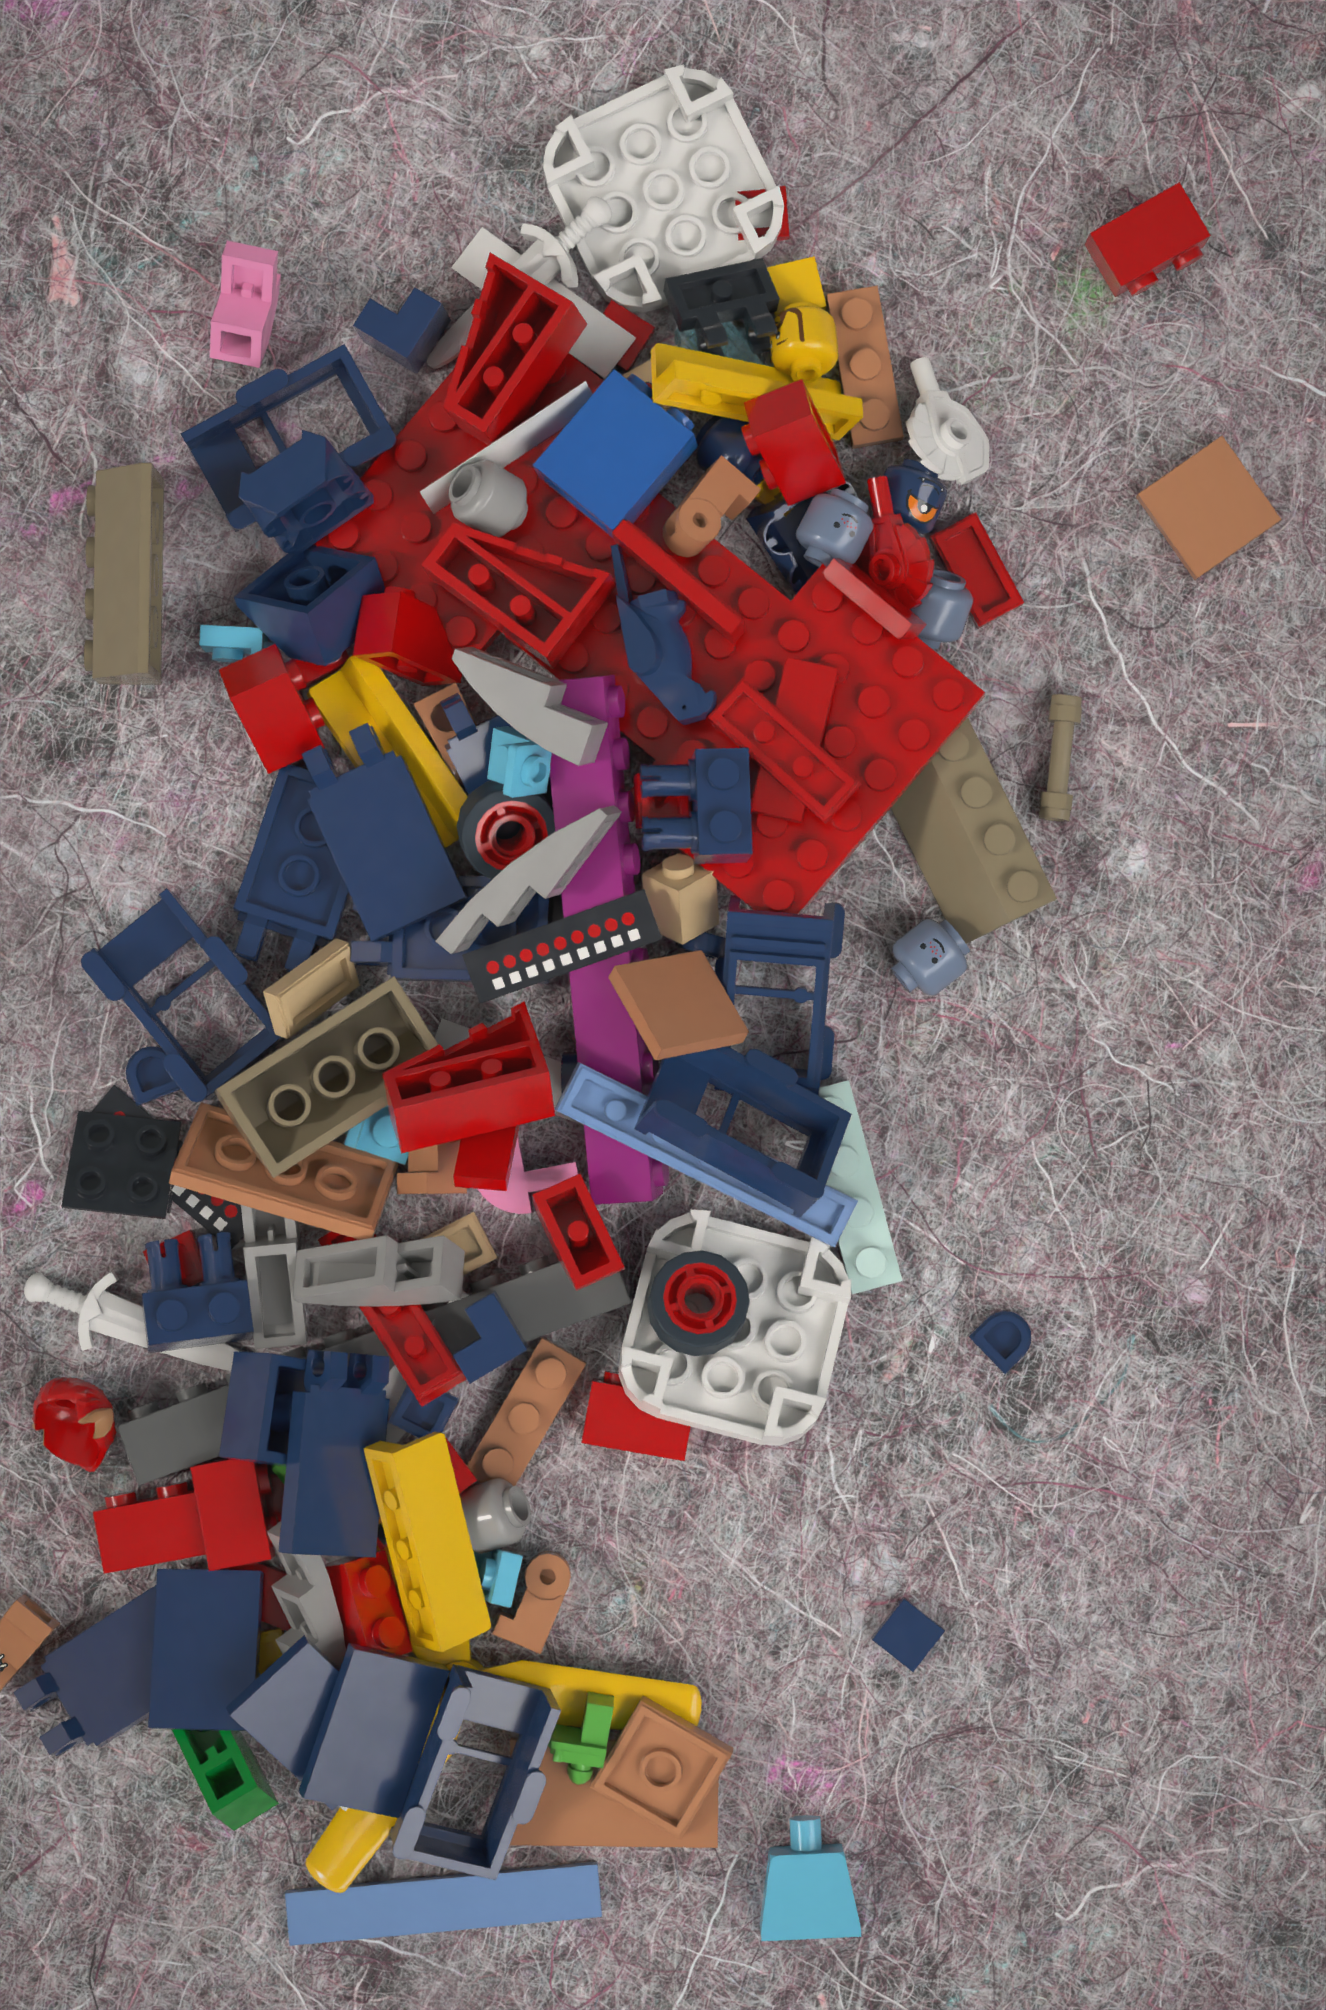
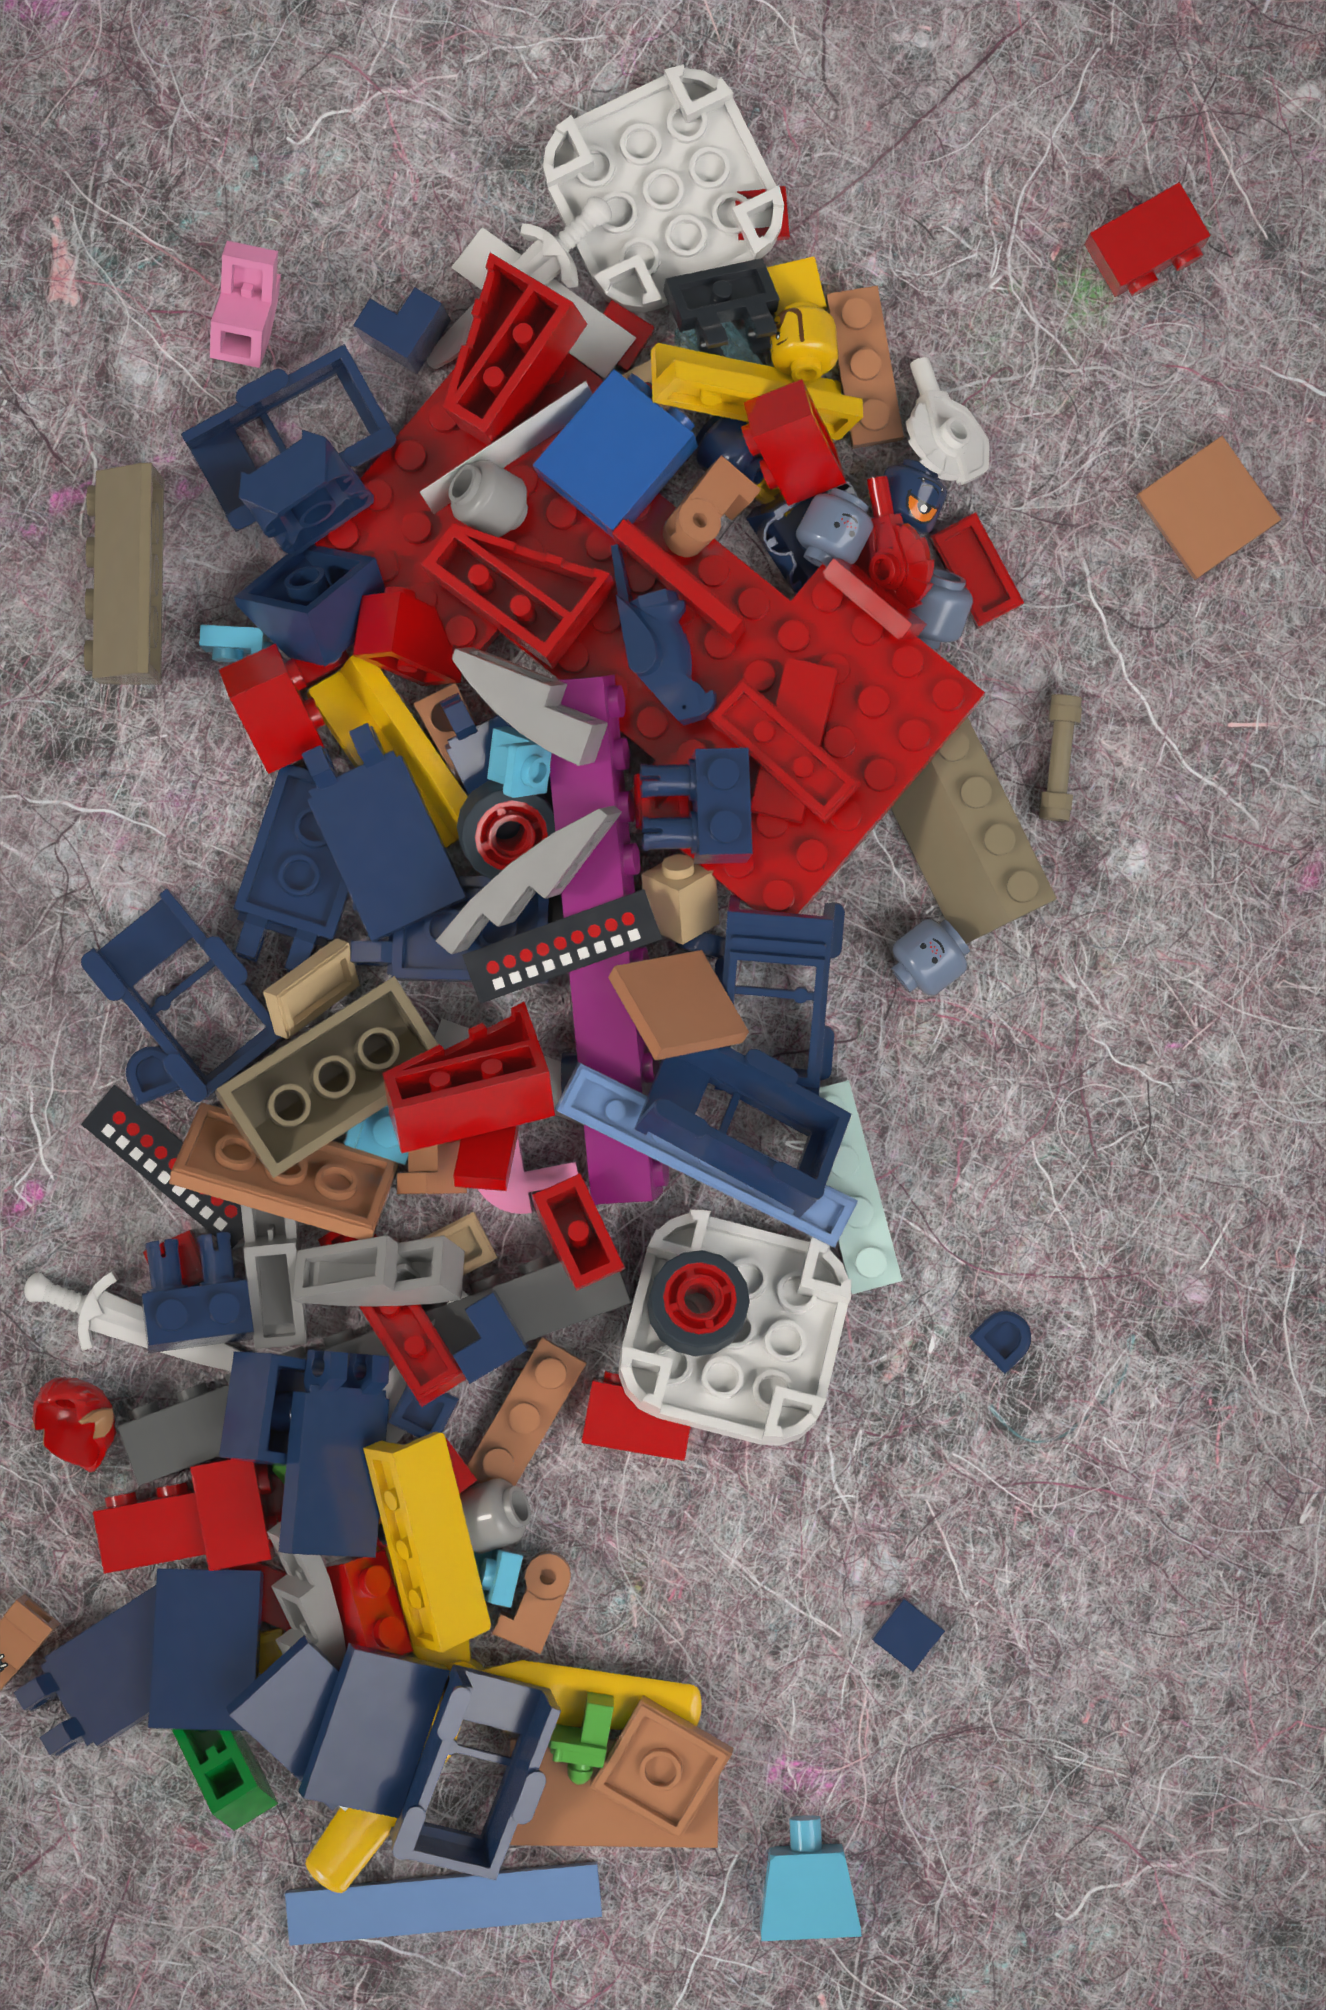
black hinge [61,1111,181,1219] -> none

